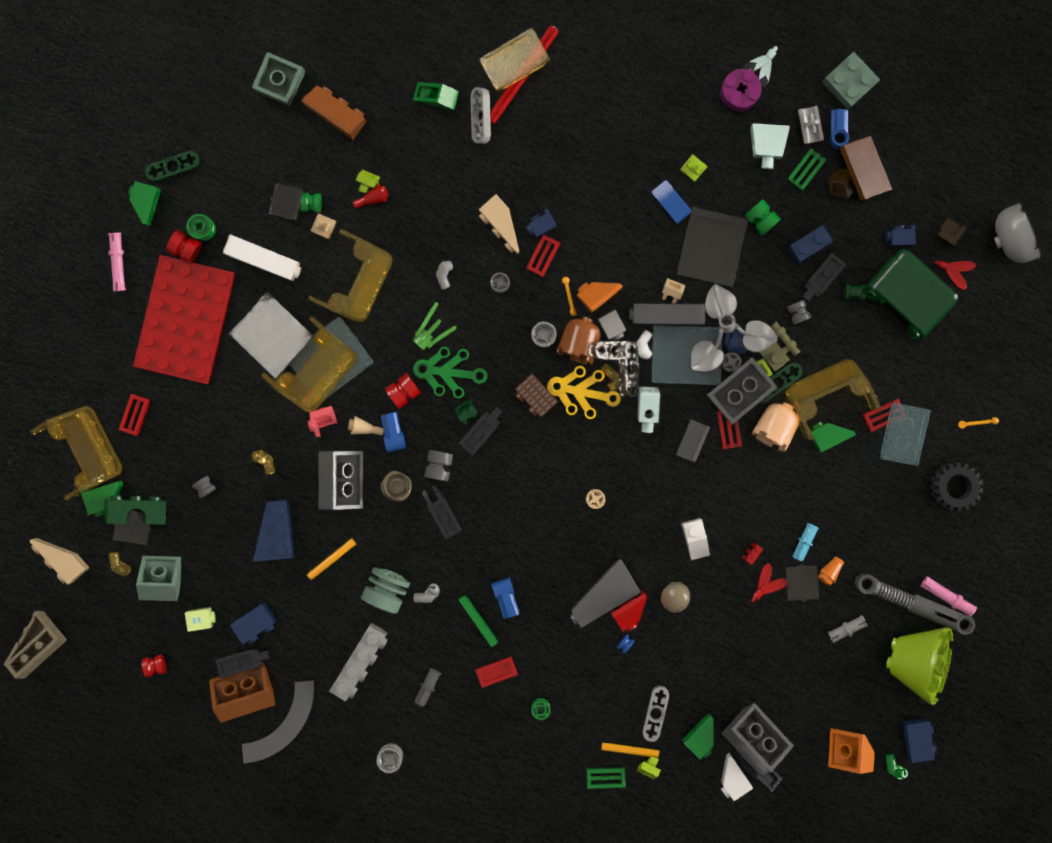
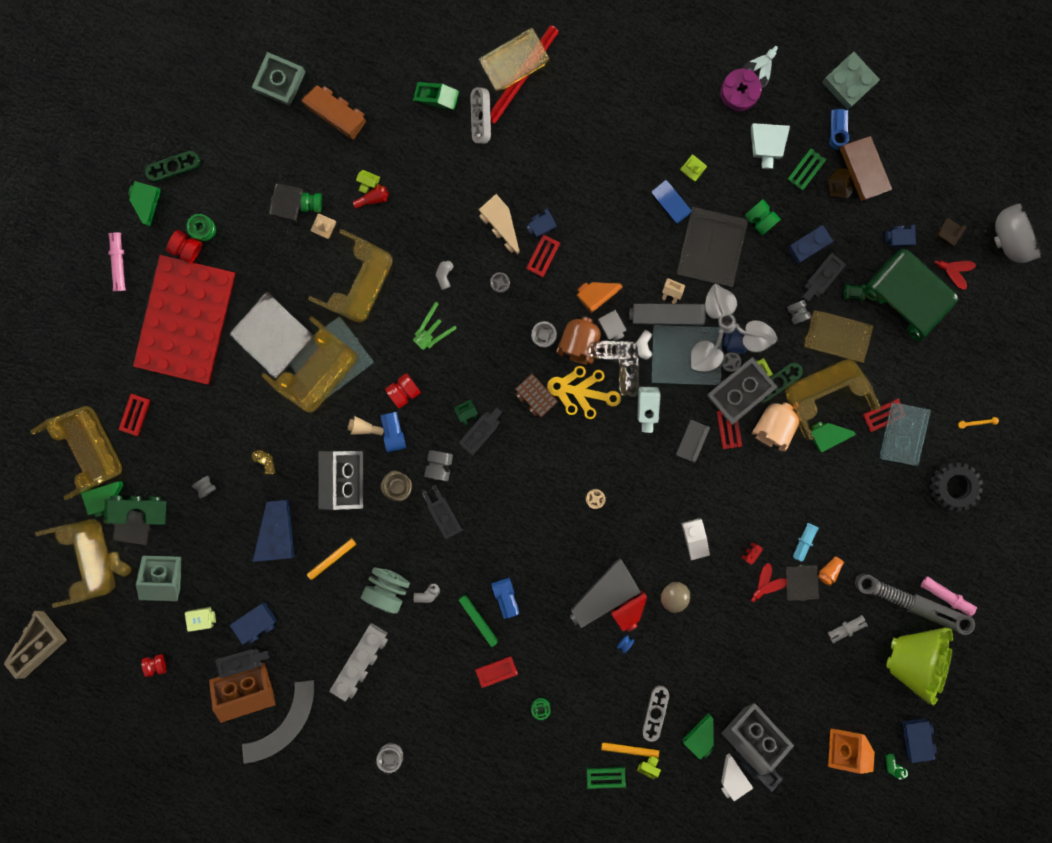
tan slope [30,538,89,585] -> none
white slope [223,235,301,281] -> none
coral bracket [308,406,337,437] -> none
green plant [413,347,487,399] -> none
dark grey axle [415,668,441,707] -> none
light orange hinge [562,277,577,316] -> none
clear yellow arm [601,363,621,391] -> none
olive plate [759,322,800,372] -> none
light grey hips [798,106,824,144] -> none
none -> clear yellow windscreen [35,519,115,608]
none -> clear yellow piece [804,310,873,363]

